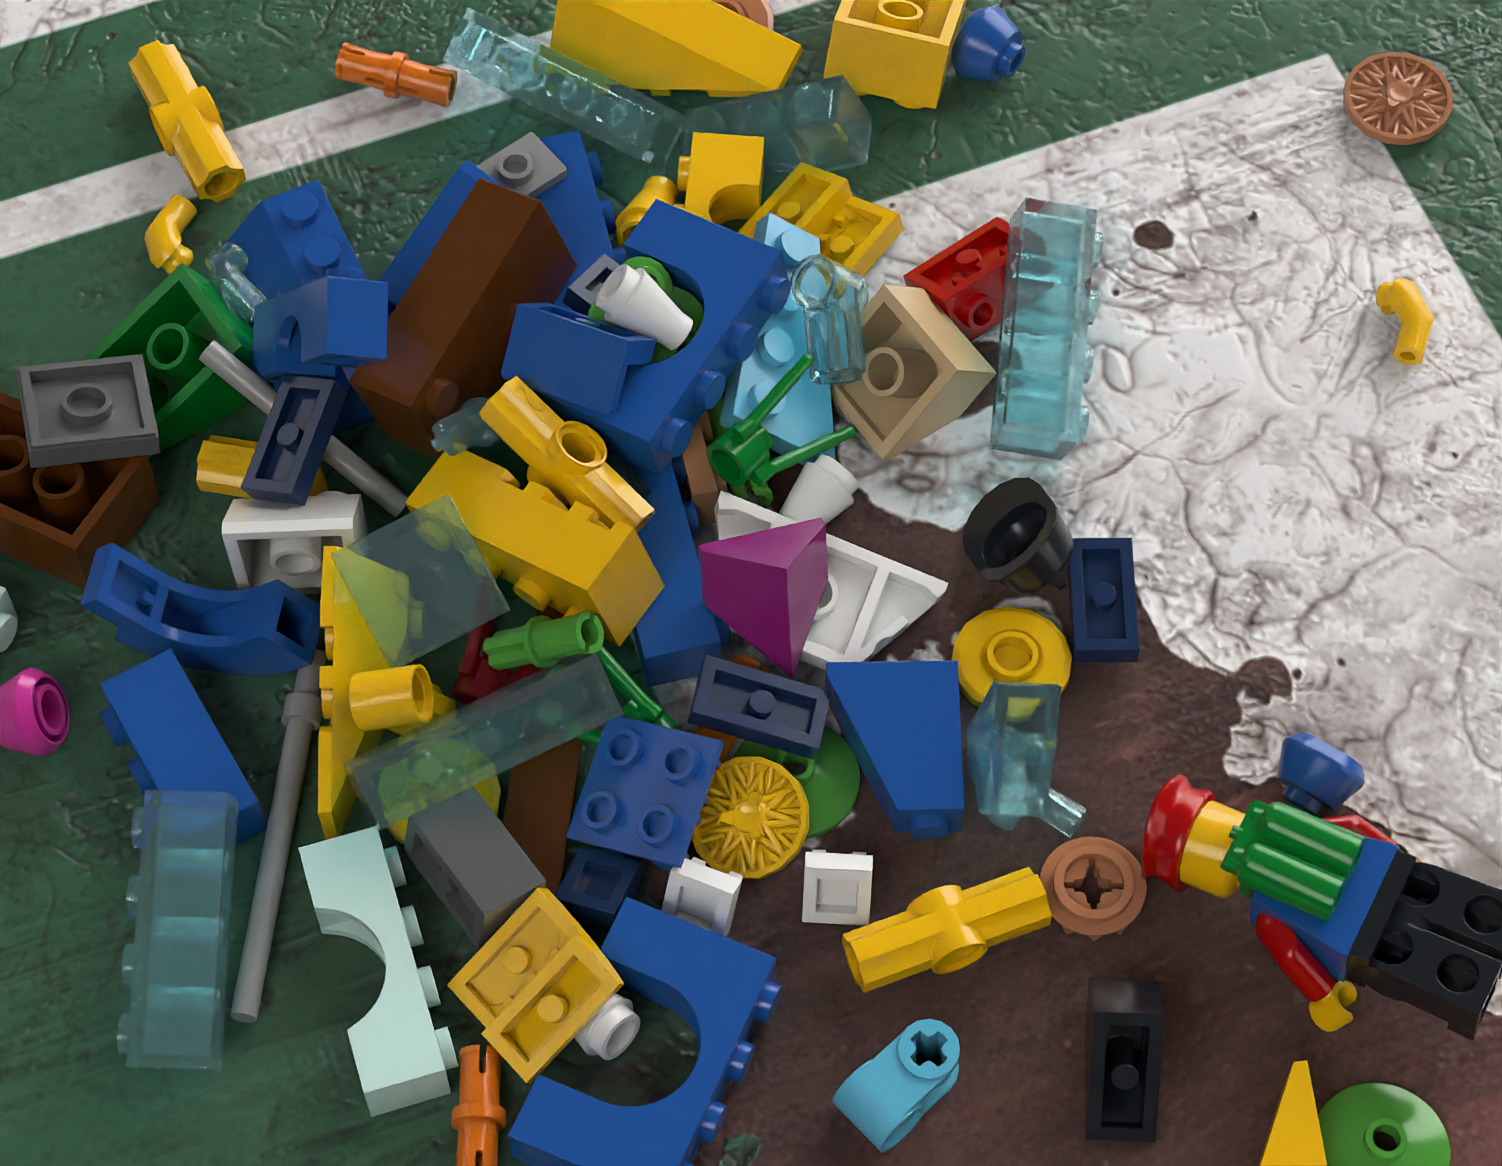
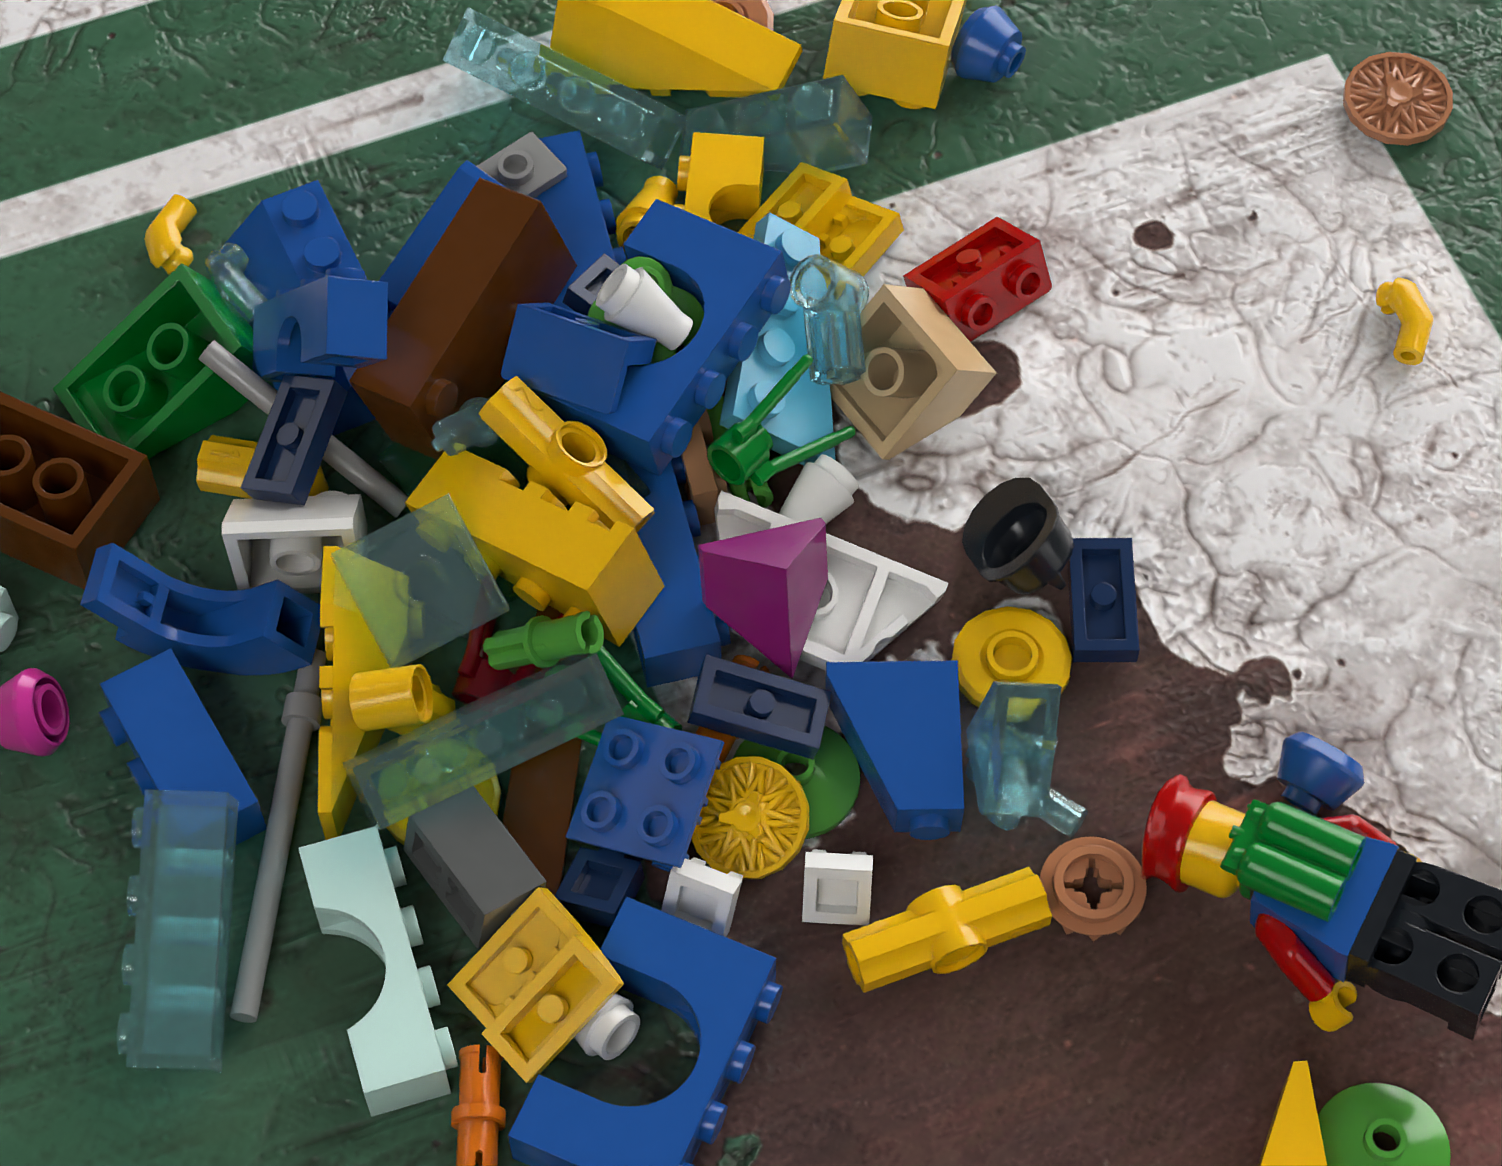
dark grey tile [16,354,160,468] -> none
yellow piece [128,40,246,203] -> none
orange pin [335,42,458,108] -> none
medium azure piece [832,1019,960,1153] -> none
clear light blue brick [989,197,1103,461] -> none
black slope [1085,978,1165,1142] -> none

